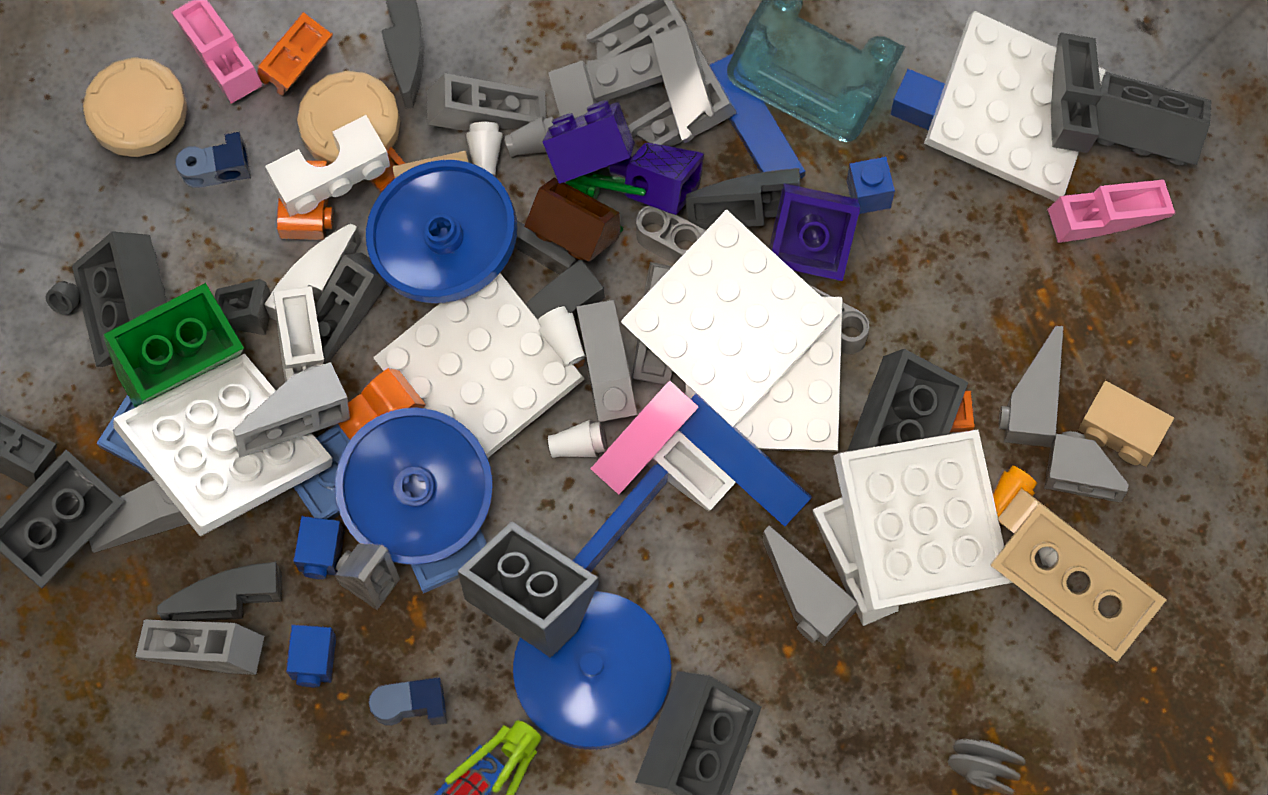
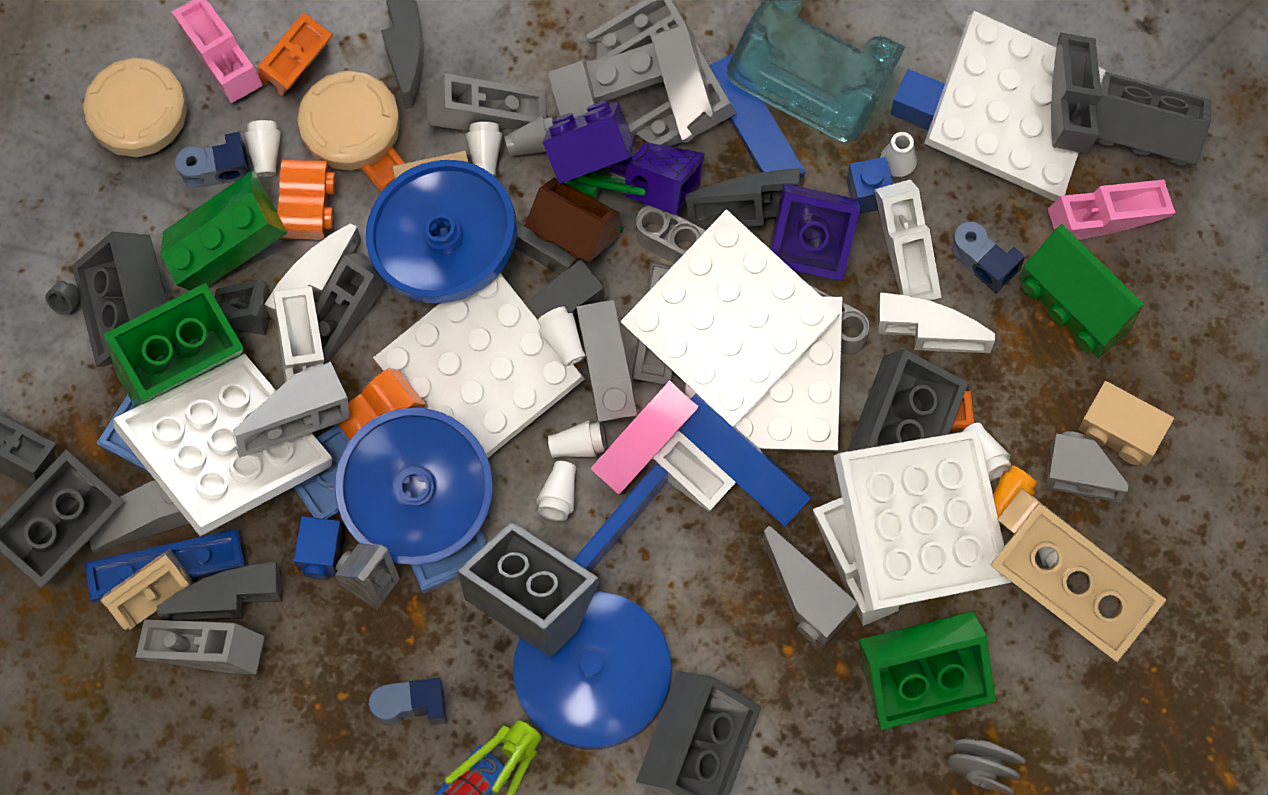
white arch [265,115,390,217] -> none
blue brick [286,625,336,687] -> none
light grey slope [999,326,1063,447] -> none
none -> blue tile [84,529,246,603]
none -> tan hinge [101,549,195,630]
none -> green slope [161,170,288,291]
none -> white cone [244,120,281,177]
none -> white cone [536,461,577,521]
none -> green slope [859,611,996,730]
none -> white slope [874,180,941,301]
none -> white slope [877,293,995,353]
none -> white cone [880,132,917,177]
none -> leg [952,222,1025,294]
none -> white cone [962,422,1012,482]
none -> green slope [1019,224,1144,359]

